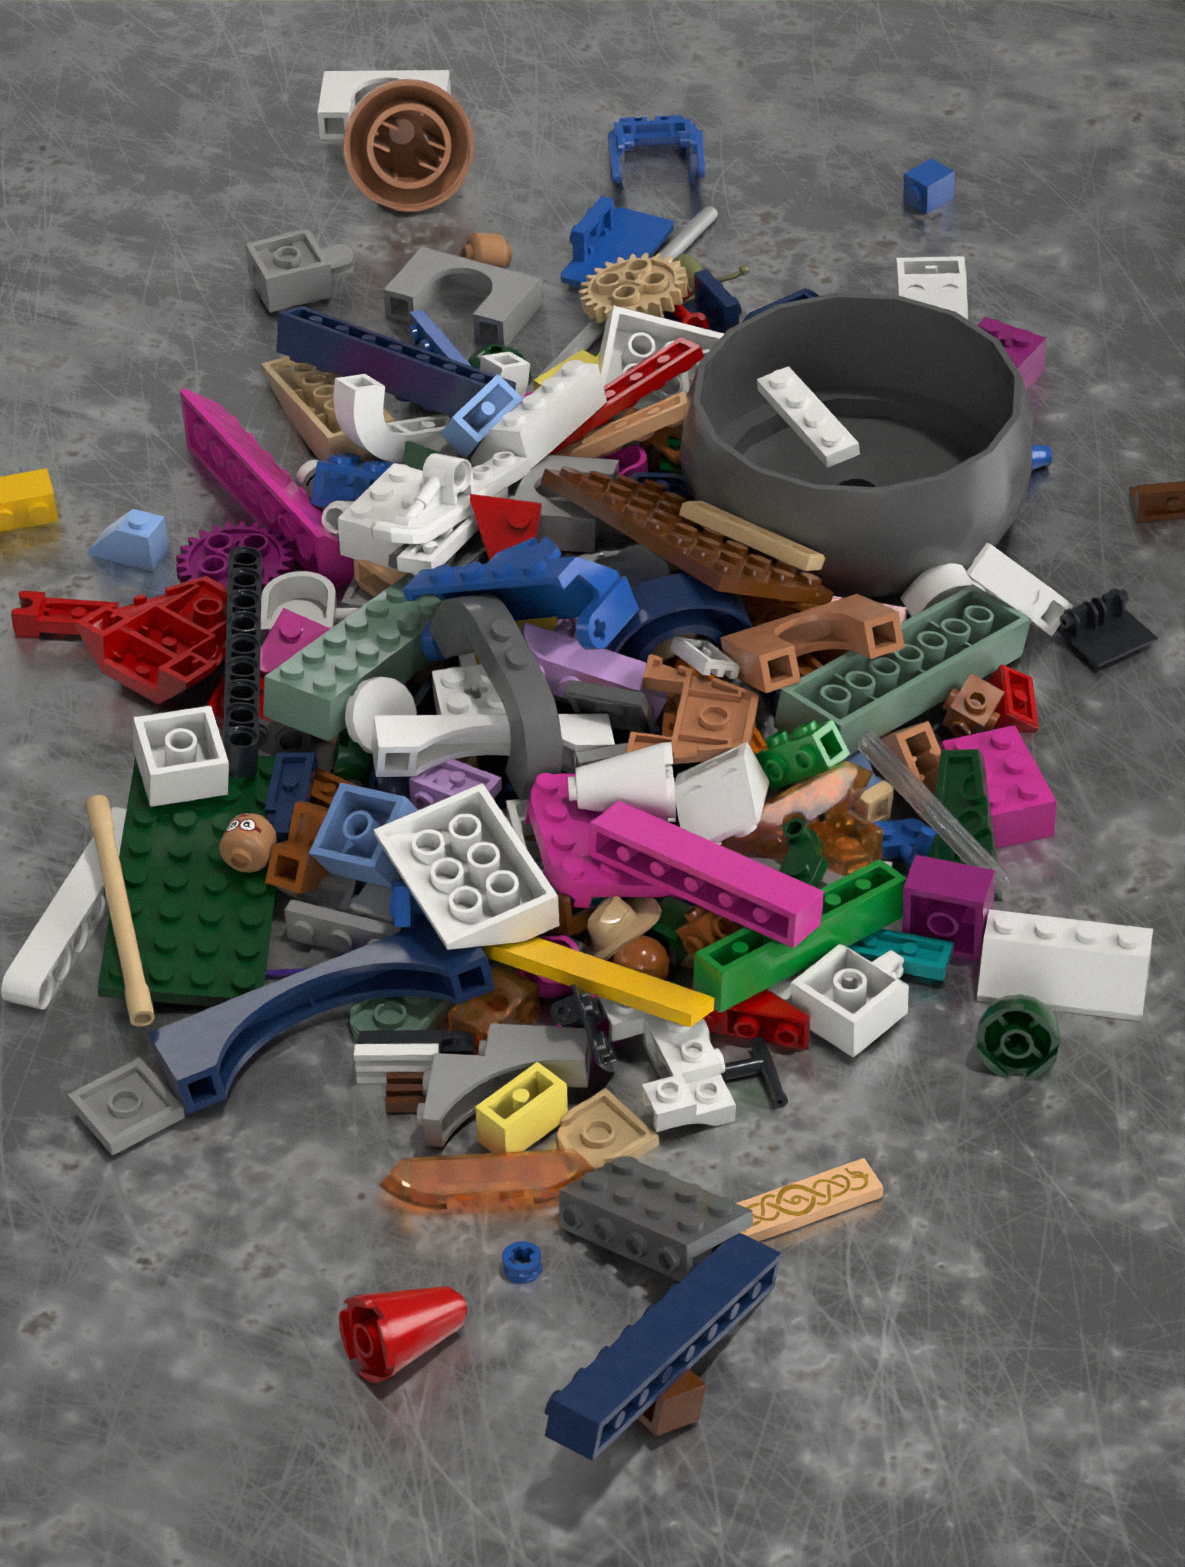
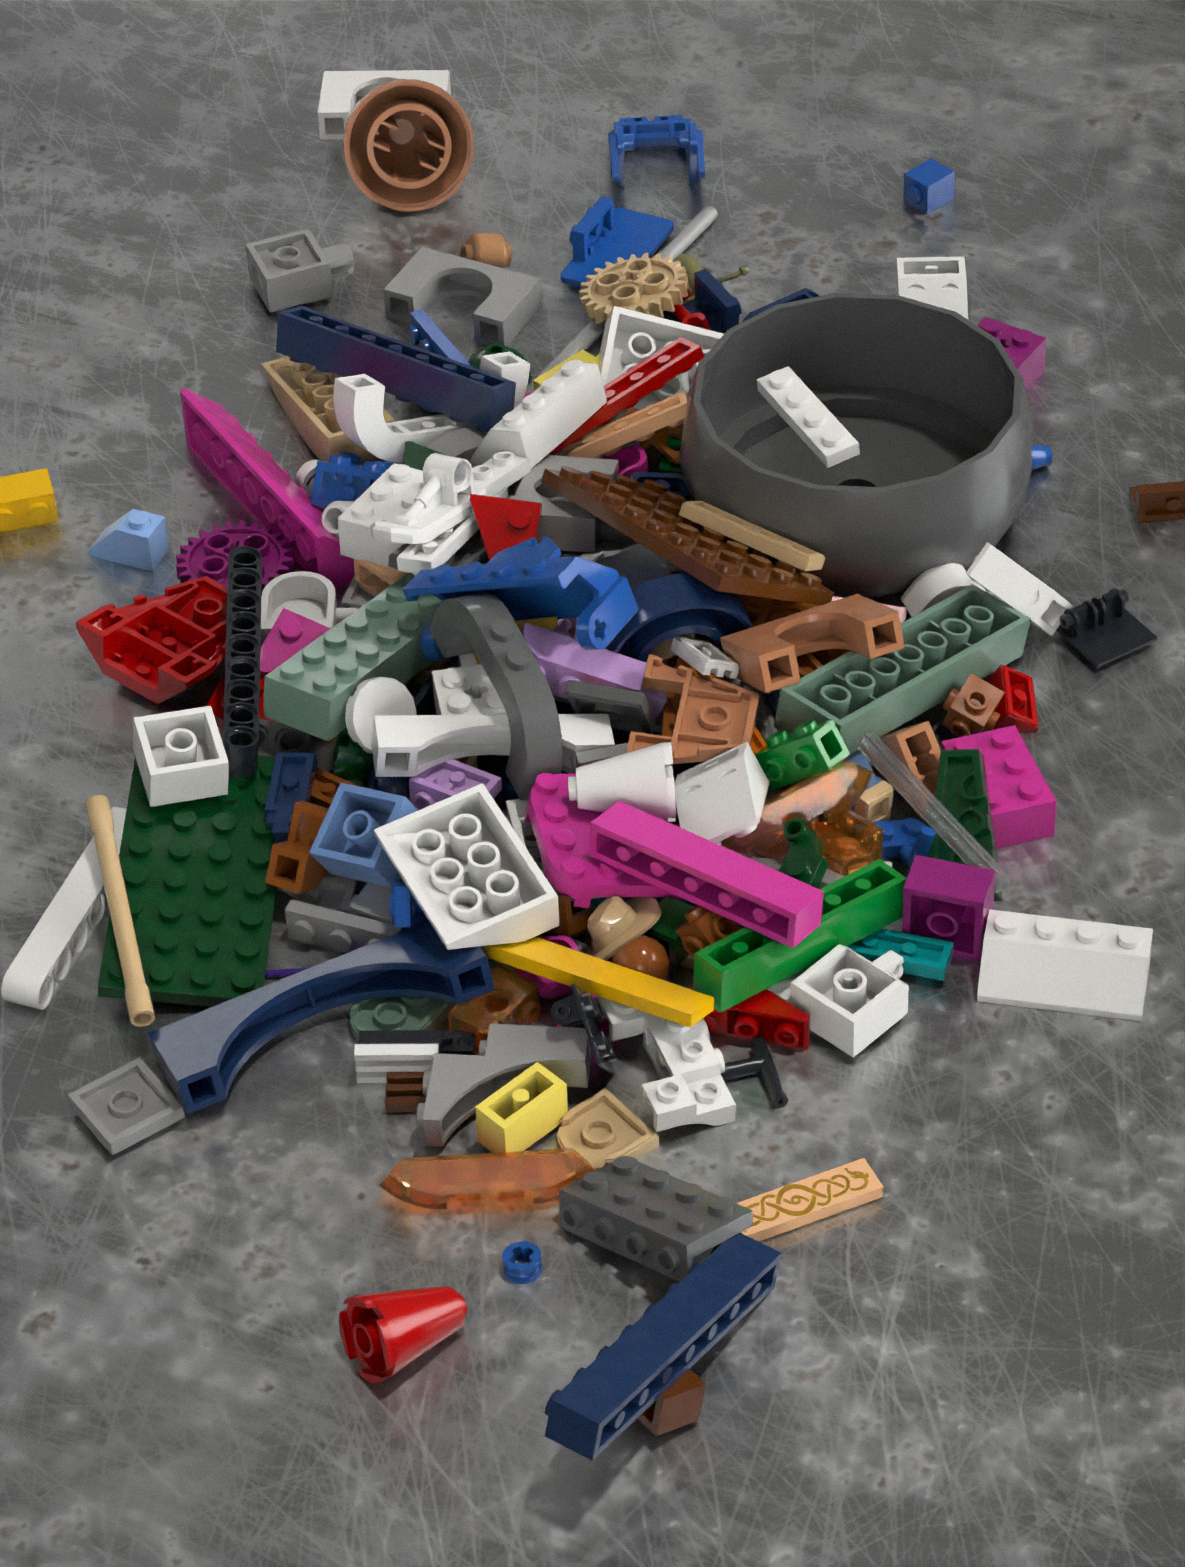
red plate [11,591,119,637] -> none
medium nougat head [219,813,277,873] -> none
light blue slope [440,374,523,459] -> none
dark green cylinder [976,994,1061,1080] -> none

